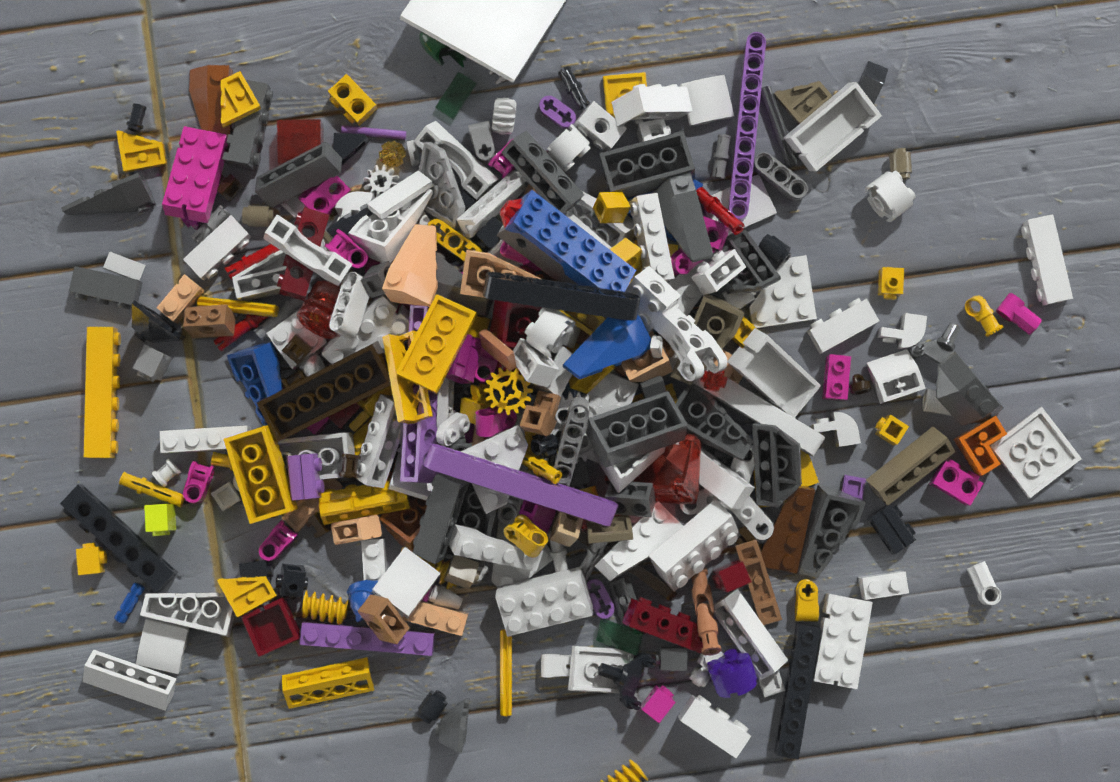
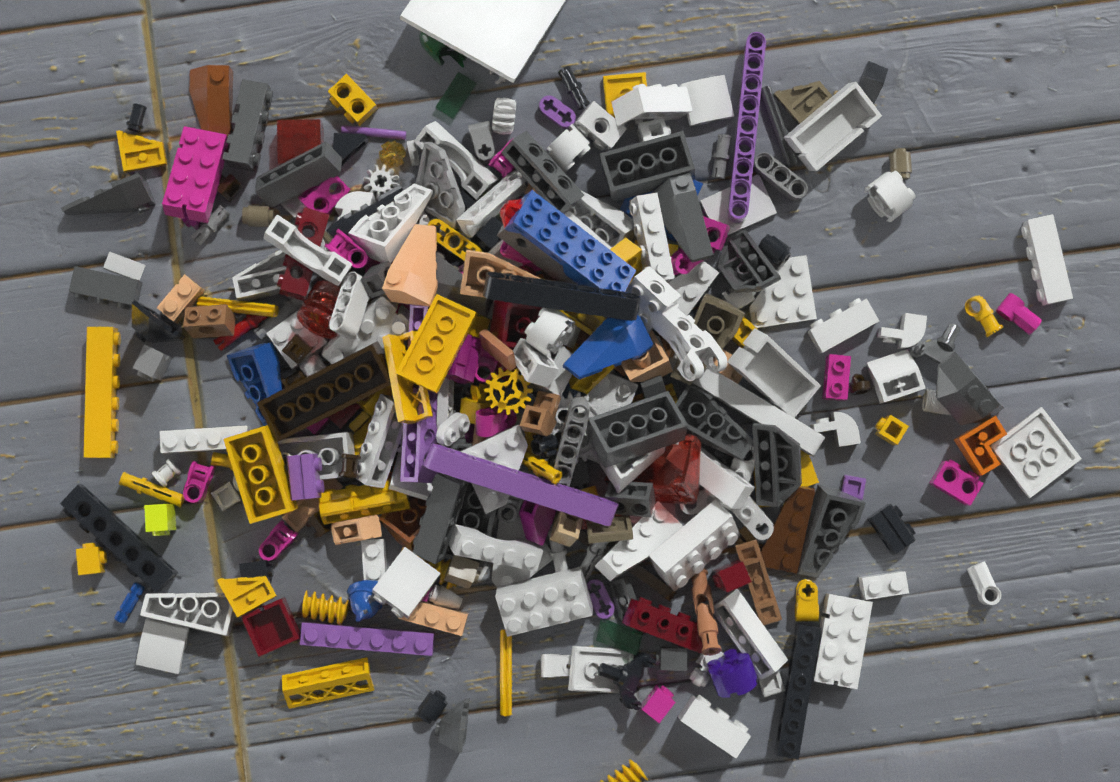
white brick [83,650,176,711] -> none
white brick [183,215,252,281] -> none
yellow wing [221,71,261,128] -> none
red pin [225,244,280,280] -> none
black brick [275,563,308,599] -> none
medium nougat brick [358,594,410,645] -> none
white tile [367,171,433,220] -> none
yellow piece [504,514,548,558] -> none
yellow brick [593,192,630,224] -> none
white tile [650,336,663,358] -> none
white brick [691,249,746,295] -> none
red pin [696,187,745,235] -> none
clear red gear [700,369,728,392] -> none
dark tan brick [866,426,955,506] -> none
yellow brick [878,267,904,300] -> none

